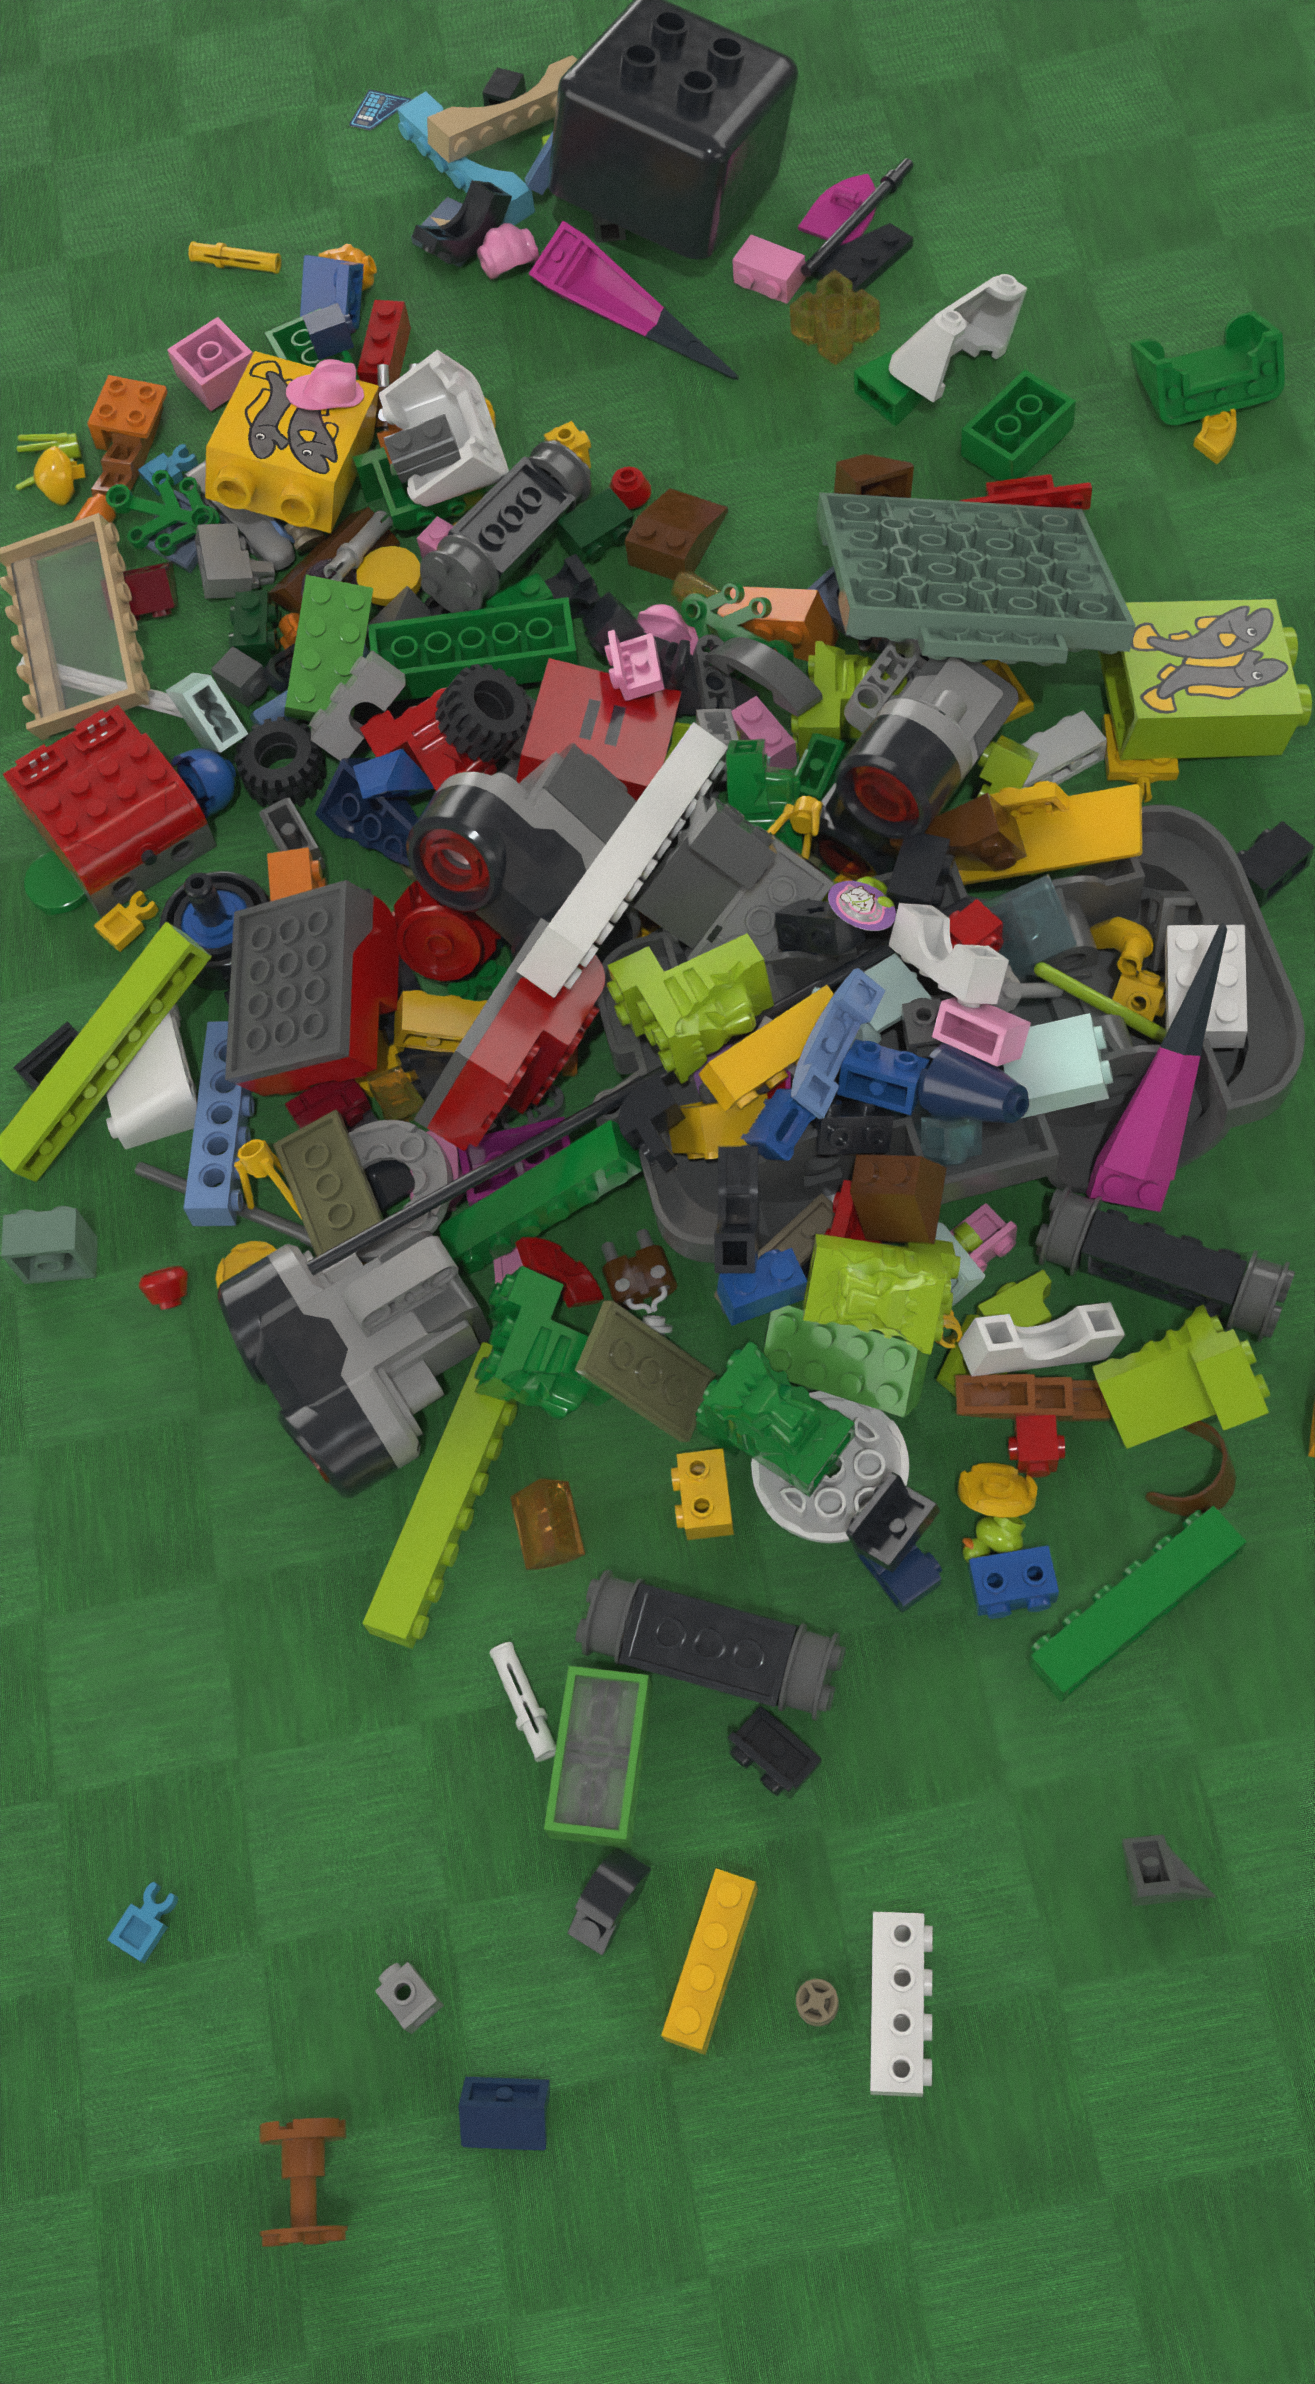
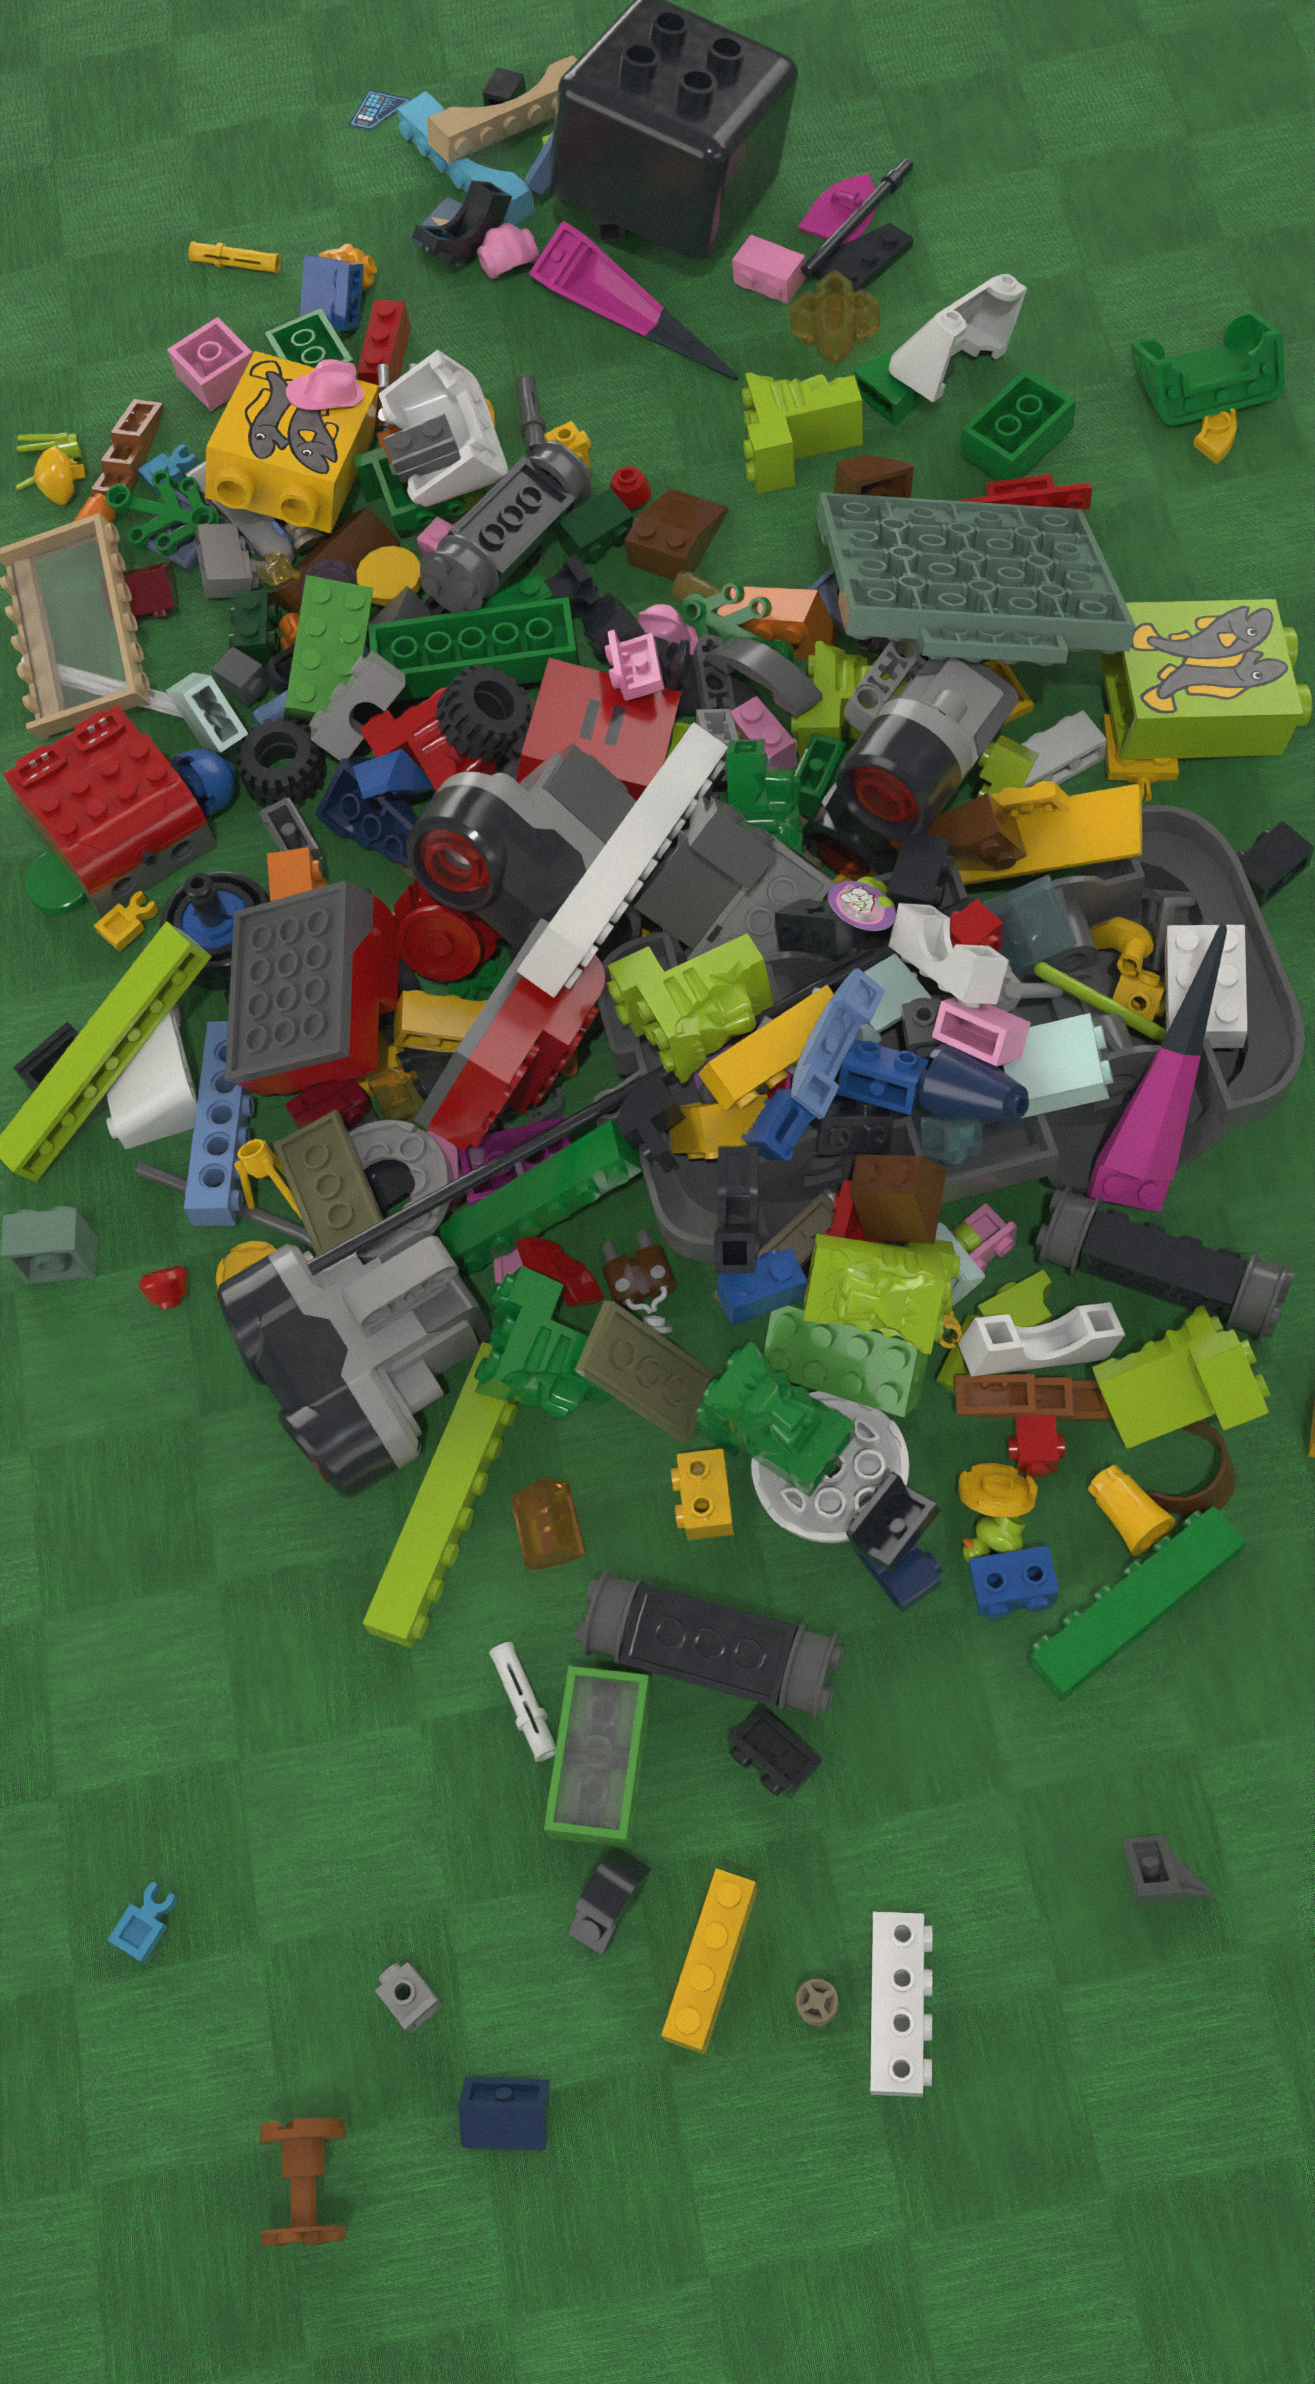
orange bracket [87,375,168,451] -> none
dark blue brick [302,303,355,360] -> none
light grey pin [323,511,393,581] -> none
yellow plant [767,796,823,860] -> none
none -> clear yellow hand [256,552,300,585]
none -> dark grey pin [516,373,546,457]
none -> lime brick [741,372,863,494]
none -> yellow plant [1088,1465,1176,1556]

